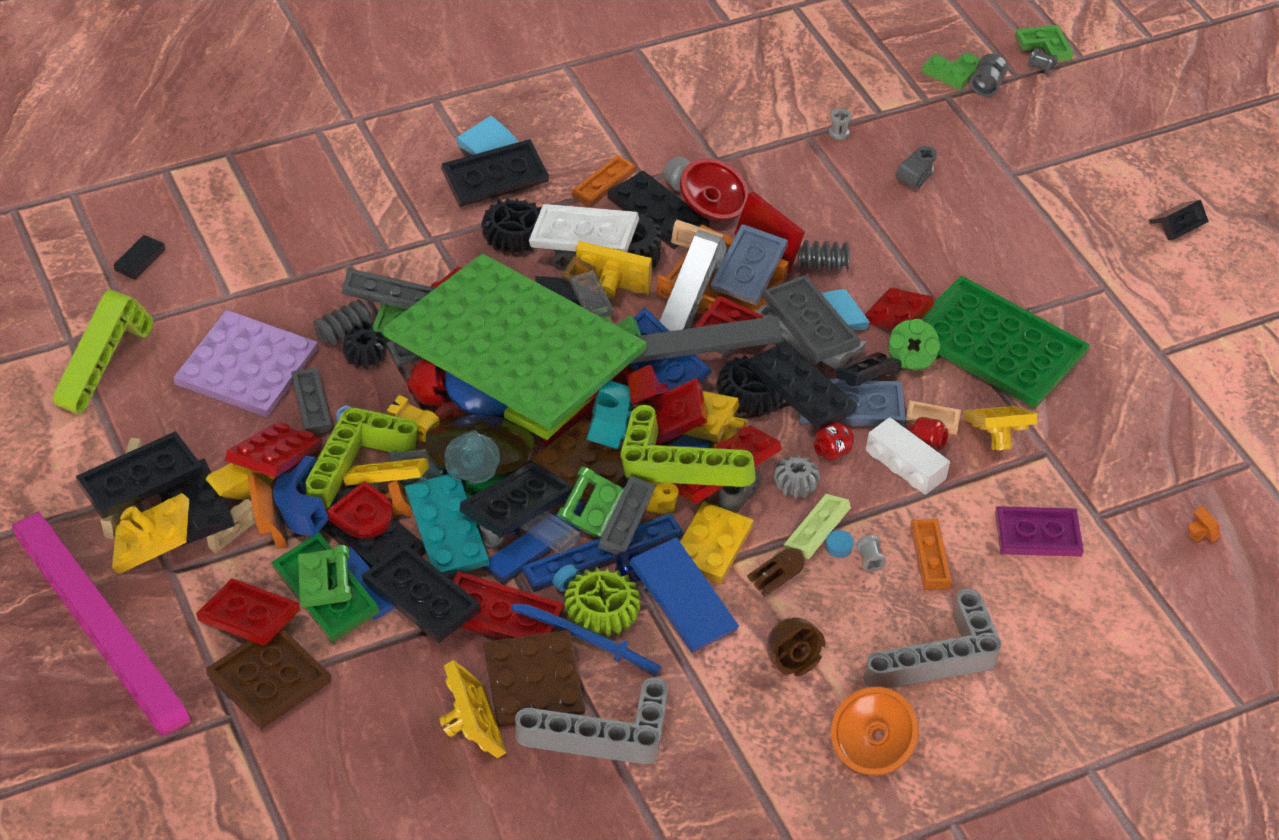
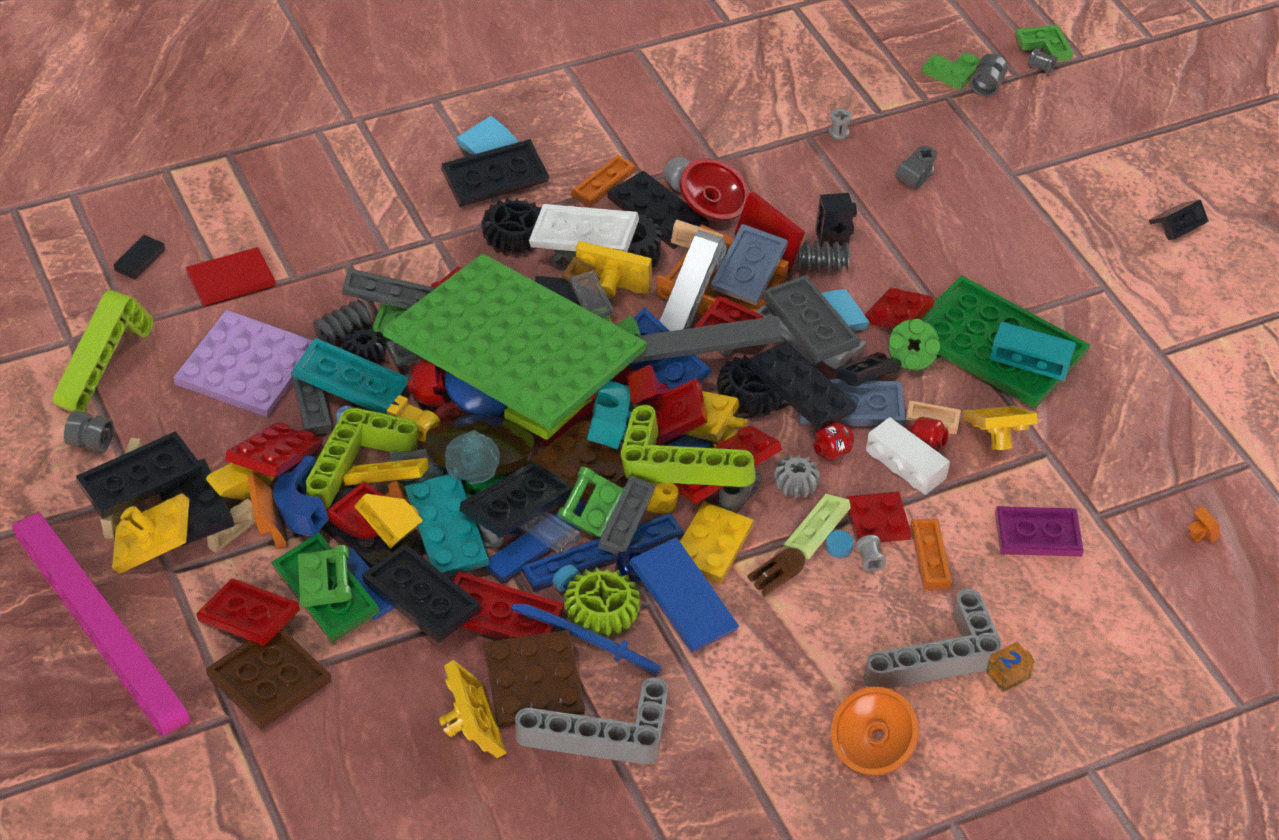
reddish brown cylinder [766,617,826,676] -> none
none -> dark grey wheel [64,411,114,453]
none -> red tile [186,247,276,306]
none -> teal plate [292,338,409,414]
none -> yellow slope [354,494,423,549]
none -> black brick [815,193,857,247]
none -> red plate [846,491,911,543]
none -> clear yellow brick [986,642,1035,692]
none -> teal brick [990,322,1076,381]

